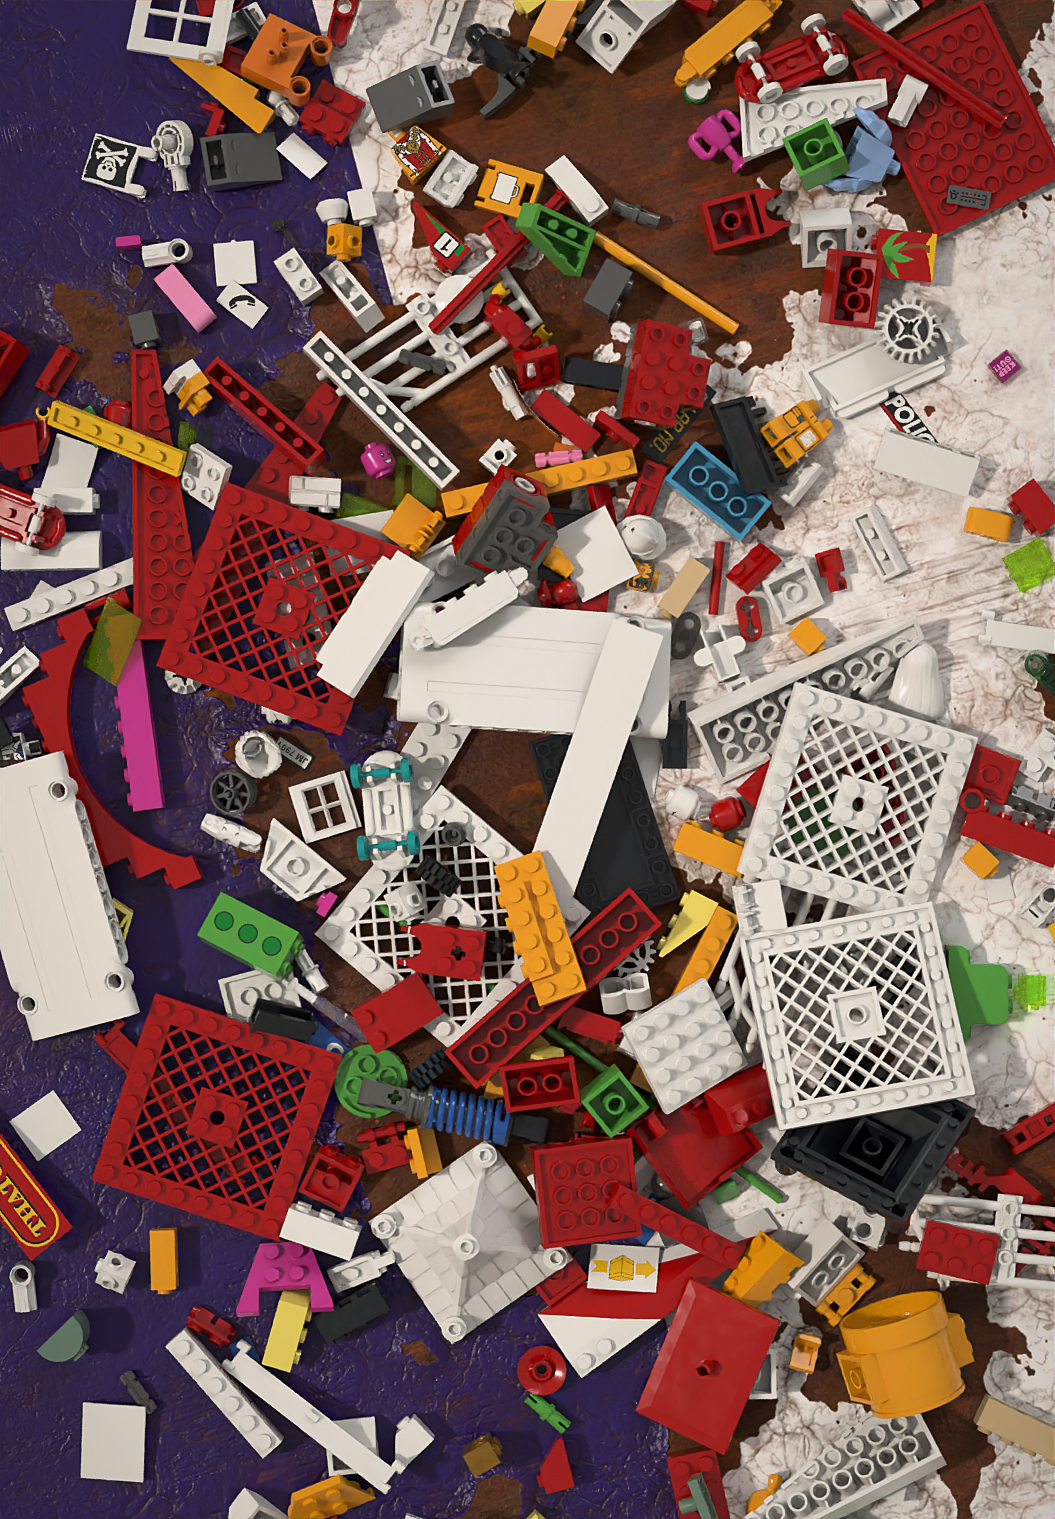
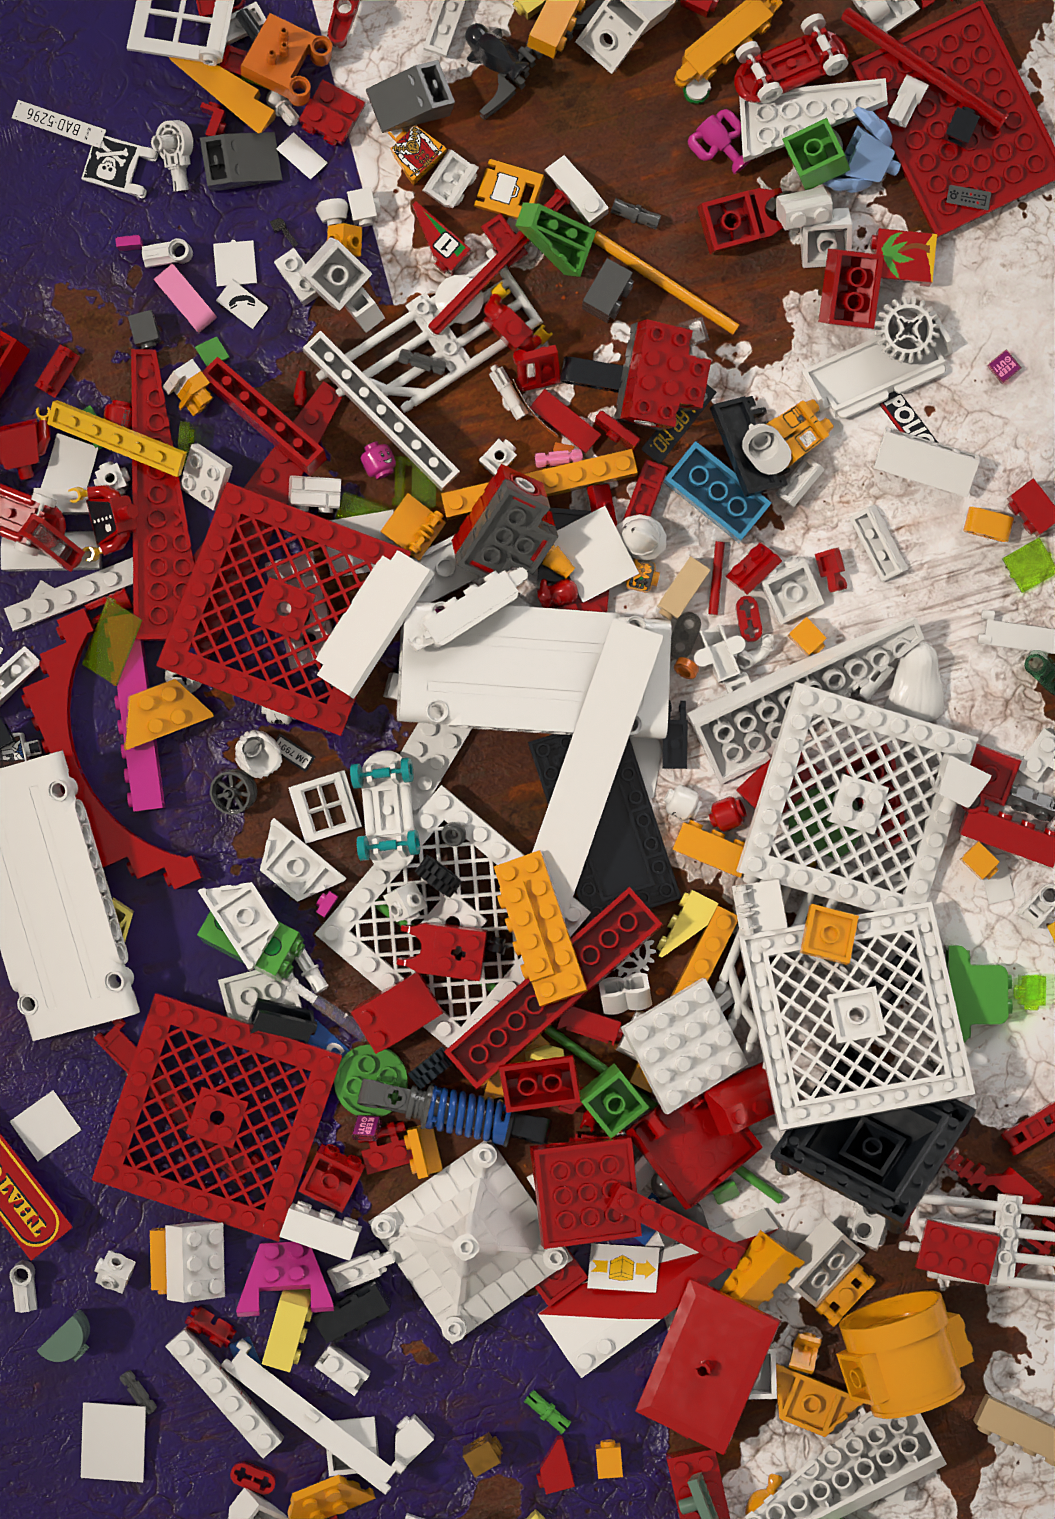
white hinge [201,813,262,853] -> none
red dish [517,1346,567,1395] -> none
none -> white sticker [12,100,106,148]
none -> red window [18,513,86,572]
none -> red torso [68,485,139,562]
none -> white brick [93,461,131,495]
none -> light orange wing [124,679,214,751]
none -> white brick [165,1221,225,1303]
none -> bright green slope [195,337,230,366]
none -> white wing [198,882,279,971]
none -> red beam [230,1461,276,1495]
none -> red piece [293,370,307,408]
none -> white brick [298,237,372,311]
none -> white brick [315,1342,371,1396]
none -> tile [351,1115,382,1142]
none -> light orange brick [595,1439,623,1479]
none -> orange tile [674,657,699,679]
none -> white piece [736,634,775,670]
none -> white piece [742,424,791,474]
none -> white brick [776,187,833,231]
none -> light orange wing [776,1363,863,1437]
none -> light orange plate [800,904,859,965]
none -> white torso [933,753,992,816]
none -> black brick [943,106,980,149]

